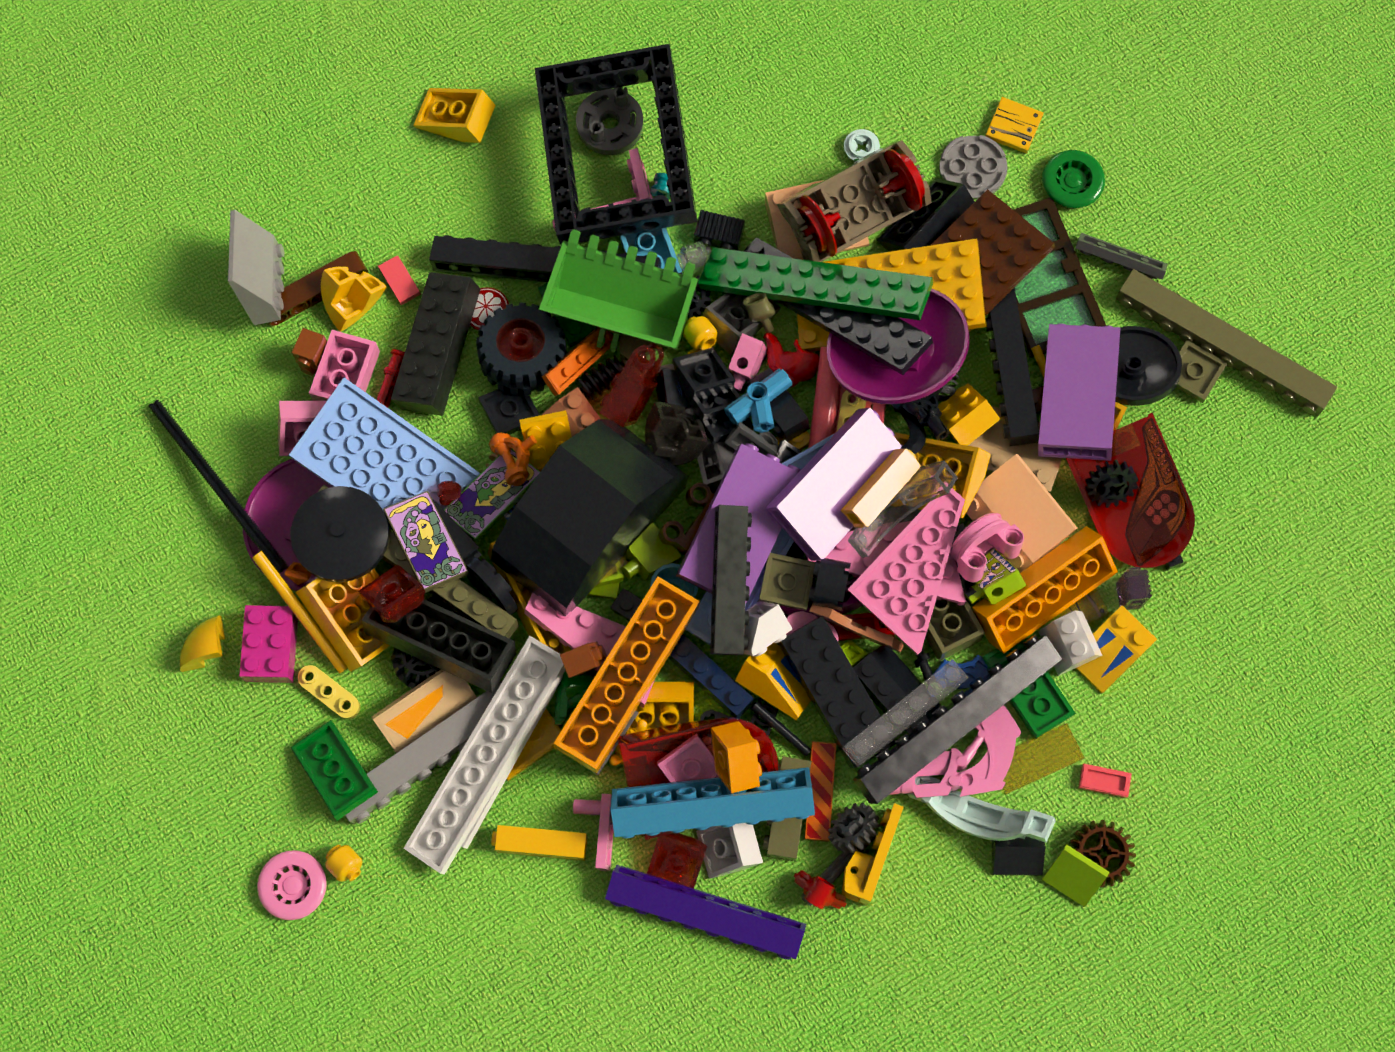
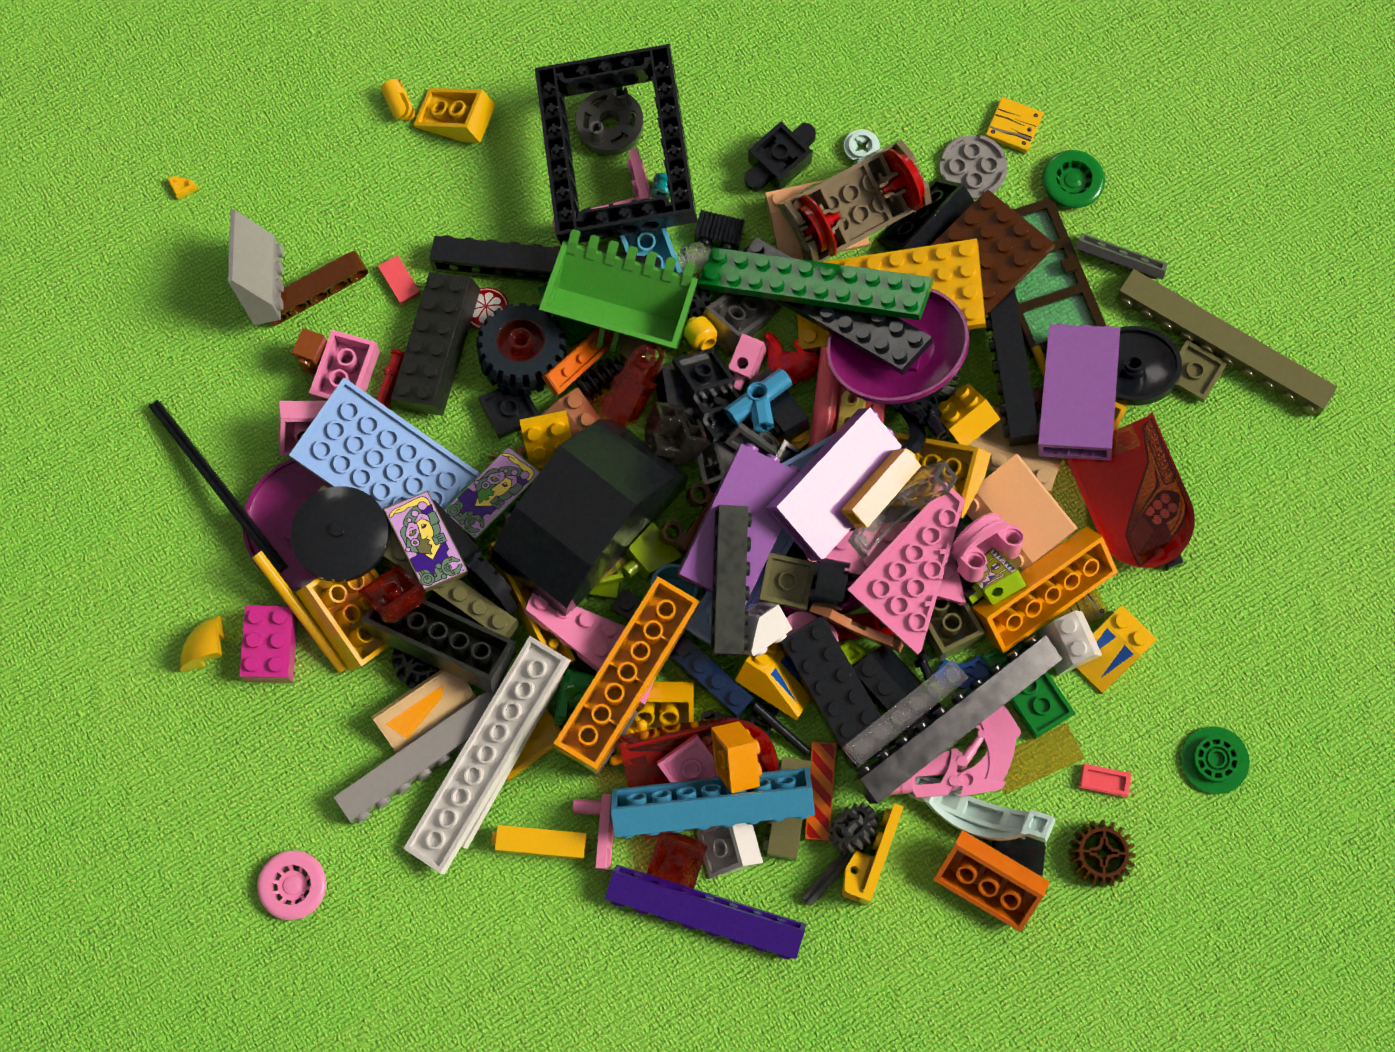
orange slope [284,562,312,585] -> none
green tile [290,720,378,821] -> none
light yellow plate [298,665,360,719] -> none
yellow brick [321,267,387,332] -> none
yellow head [325,845,362,882] -> none
clear red tile [437,481,461,506] -> none
orange piece [489,432,537,486] -> none
dark orange brick [560,642,607,678] -> none
olive piece [743,293,775,333] -> none
red axle [794,870,847,909] -> none
lime tile [1042,844,1109,907] -> none
black gear [1085,460,1138,508] -> none
brick [1116,567,1152,610] -> none
none -> yellow tile [167,176,198,200]
none -> yellow arm [381,79,415,121]
none -> black brick [744,121,816,192]
none -> orange brick [933,830,1050,932]
none -> green wheel [1181,726,1250,794]

